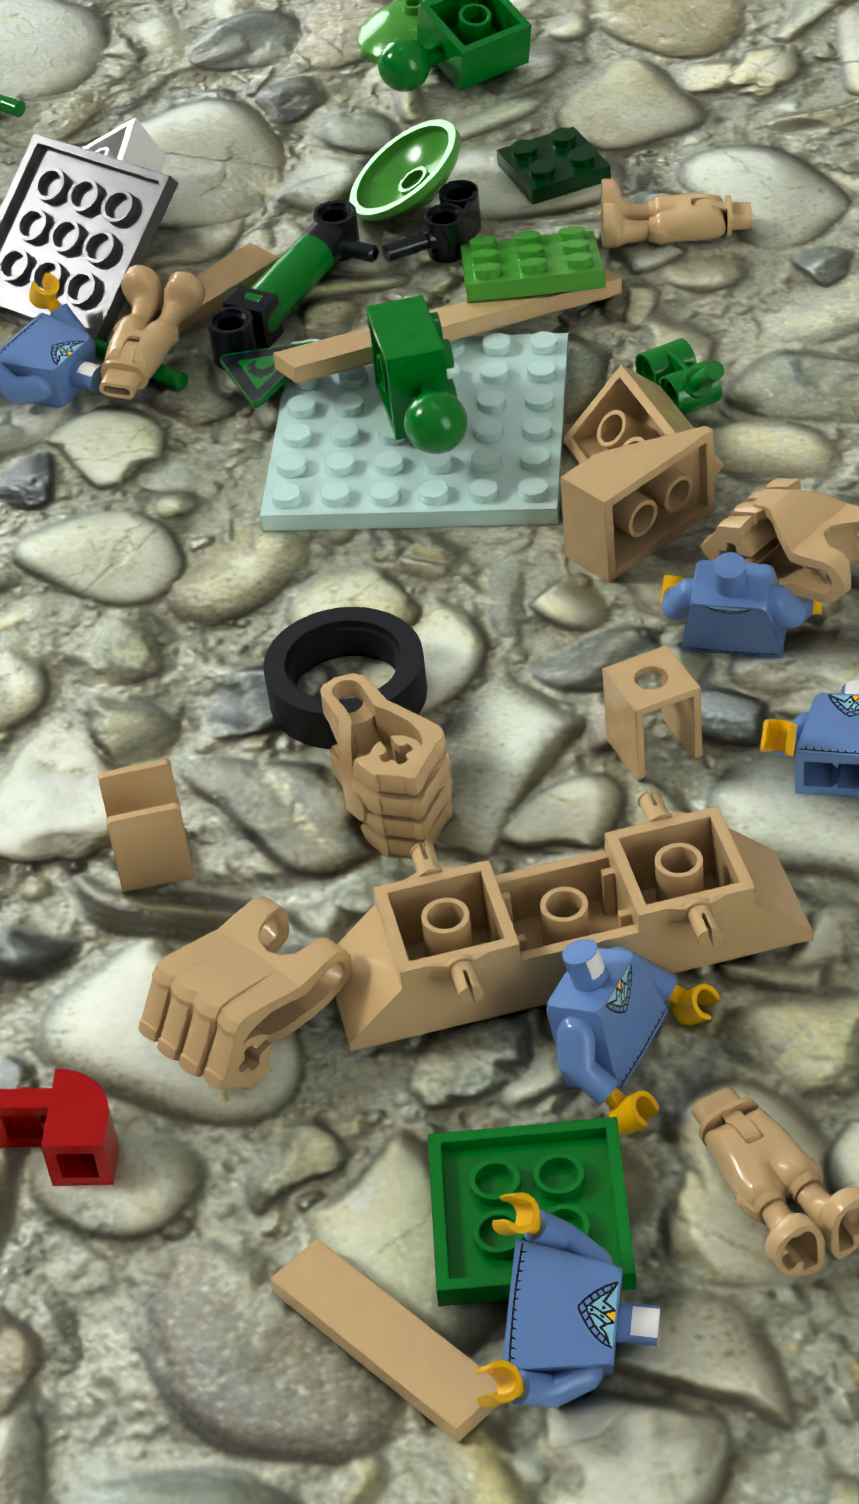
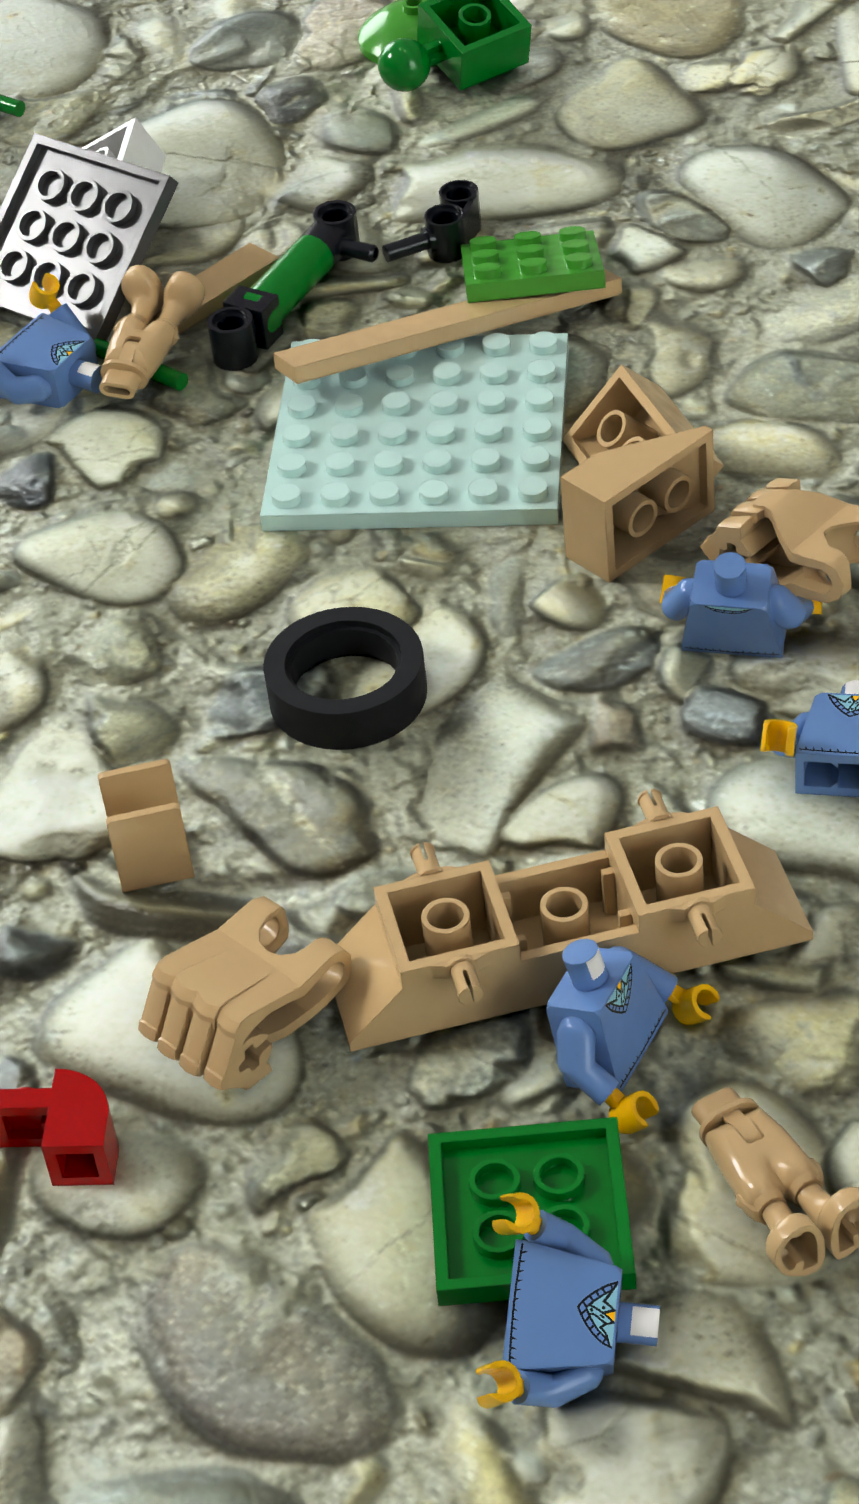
piece [220,341,314,408] -> none
tan tile [270,1238,498,1443] -> none
tan piece [320,673,454,859] -> none
bright green dish [350,119,461,221] -> none
green brick [366,295,468,454] -> none
dark green plate [496,126,611,205] -> none
tan piece [601,179,752,248] -> none
tan piece [602,645,703,781] -> none
green beam [635,338,724,415] -> none

